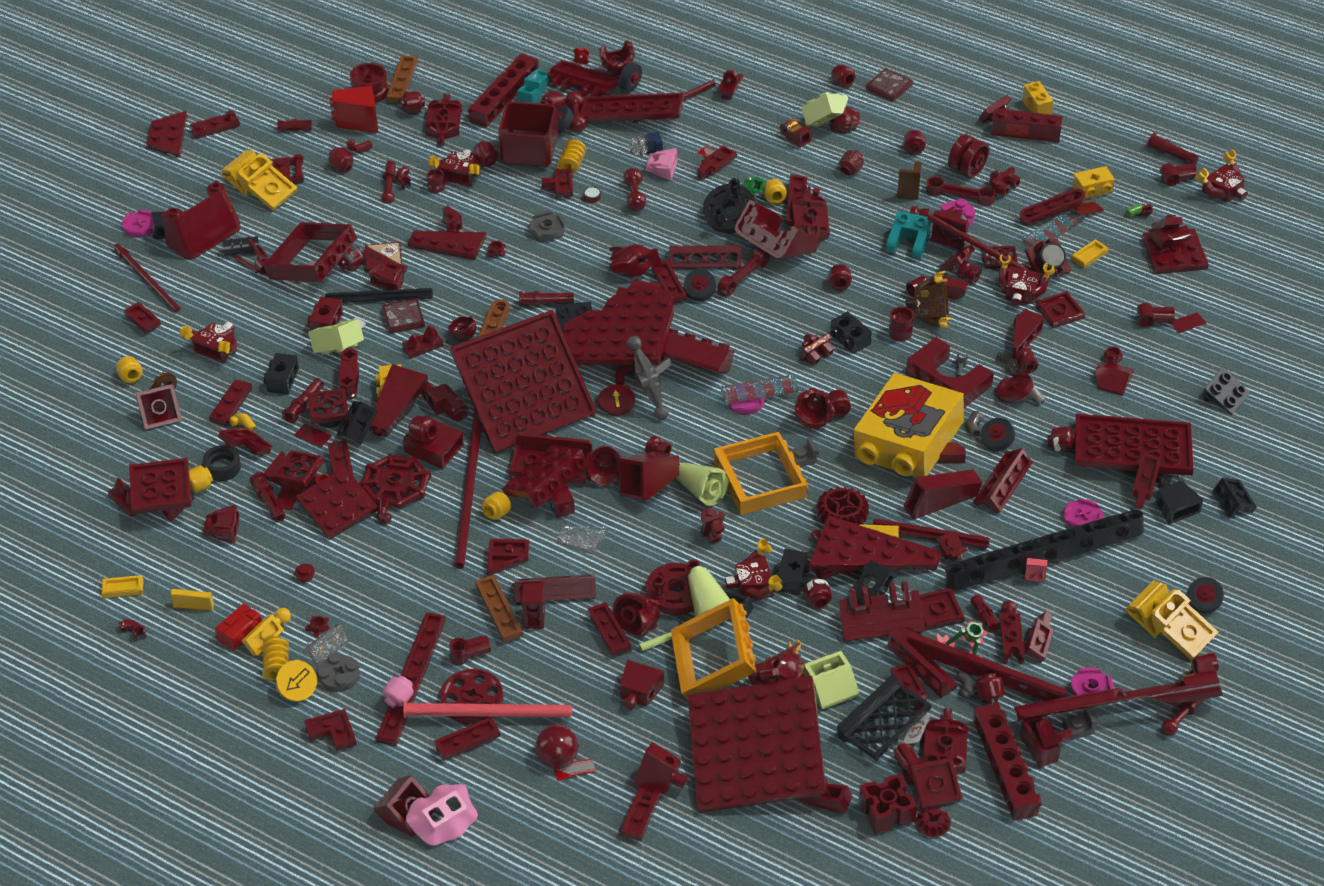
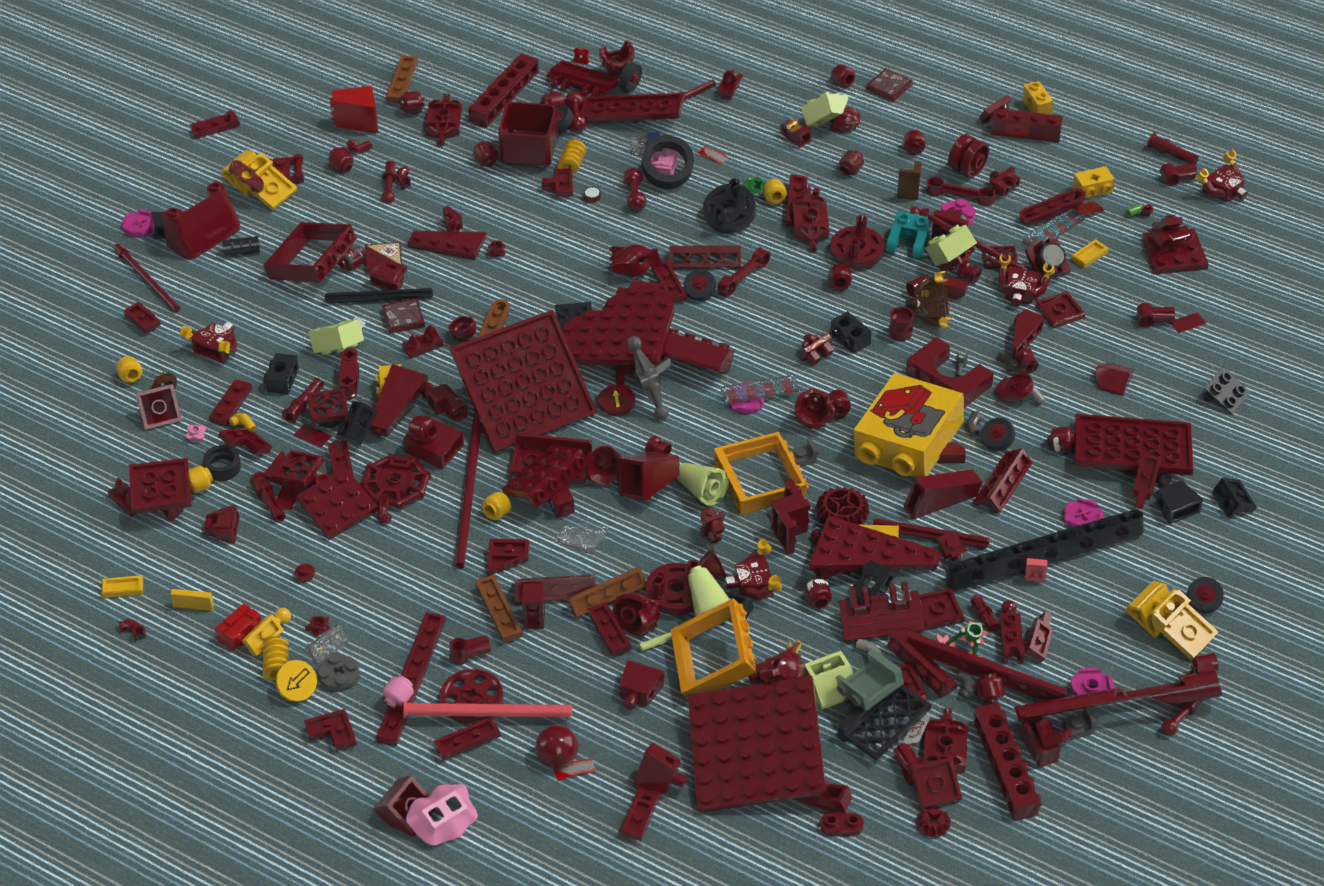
dark red wing [147,111,188,158] -> none
dark red plant [233,239,268,274] -> none
dark red pin [277,119,312,132] -> none
dark red brick [307,297,343,331] -> none
dark red wheel [350,63,388,103] -> none
dark red wheel [427,169,445,193] -> none
dark red torso [428,149,482,186] -> none
teal slope [516,69,551,103] -> none
dark red pin [519,291,574,307] -> none
dark grey plate [529,211,565,242] -> none
dark red hinge [697,145,737,180] -> none
dark red windscreen [735,200,821,260] -> none
black brick [778,548,811,595] -> none
dark red brick [859,773,917,834] -> none
dark red plate [1104,346,1123,363] -> none
none -> bright pink plate [185,425,206,442]
none -> dark red piece [229,160,264,193]
none -> dark orange plate [567,567,646,617]
none -> black tyre [641,135,694,189]
none -> dark red piece [699,542,729,580]
none -> dark red bracket [771,479,810,555]
none -> dark red plate [820,813,864,836]
none -> dark red piece [830,215,884,268]
none -> sand green panel [836,649,904,711]
none -> light grey arm [856,639,881,654]
none -> yellowish green brick [925,225,977,266]

